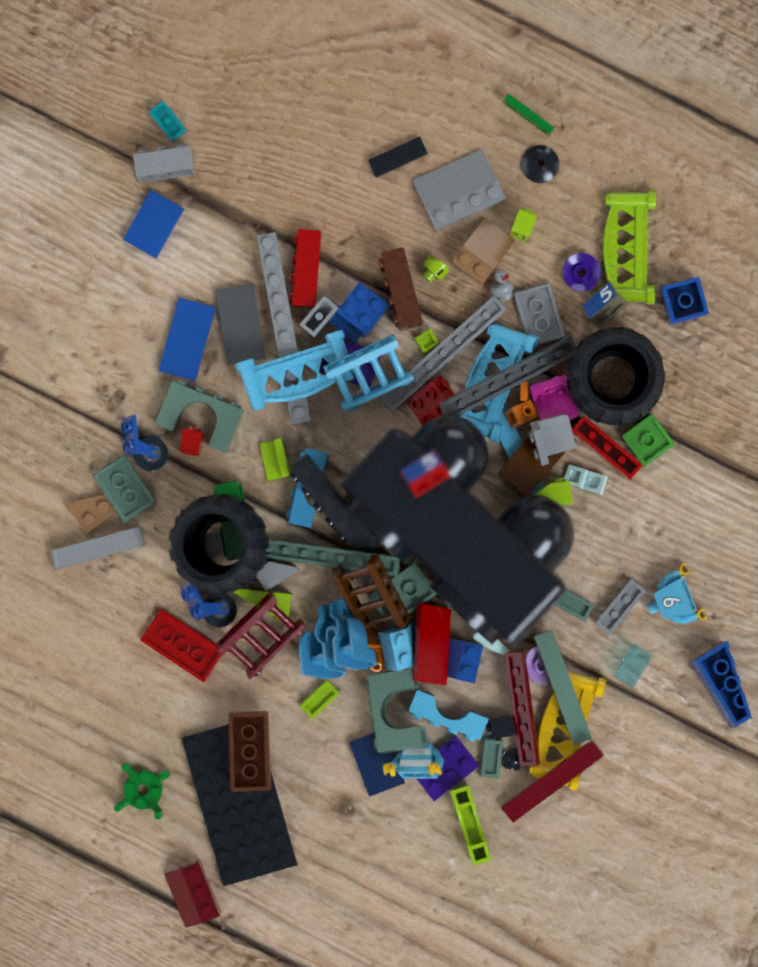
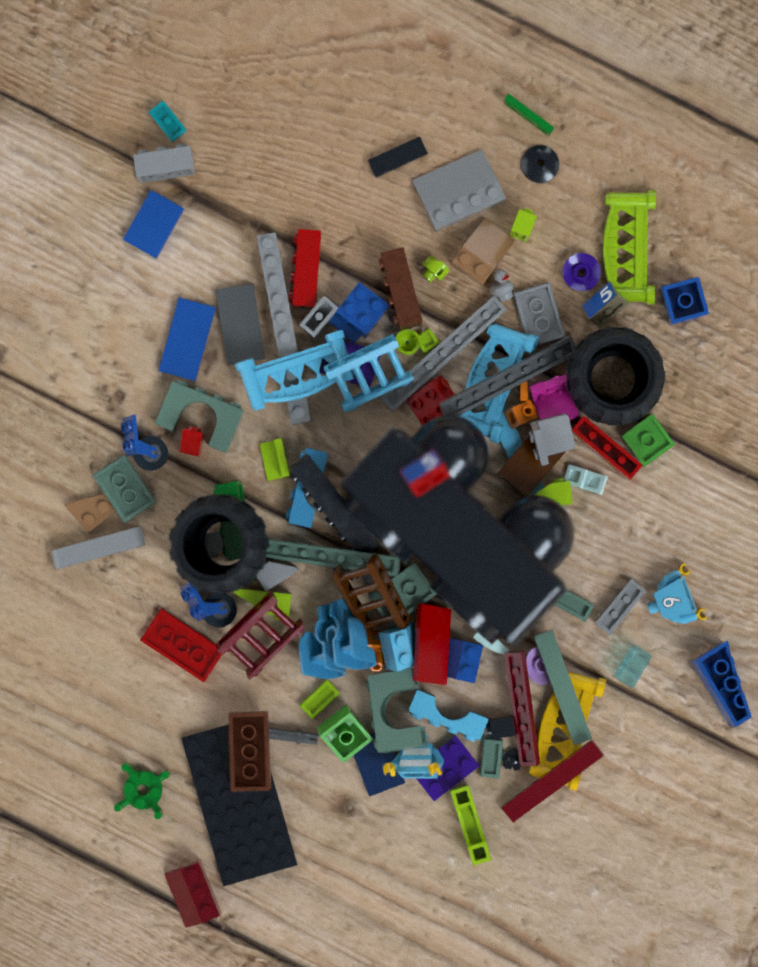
none -> dark grey pin [269,728,319,745]
none -> bright green slope [317,704,373,763]
none -> lime piece [395,329,420,356]

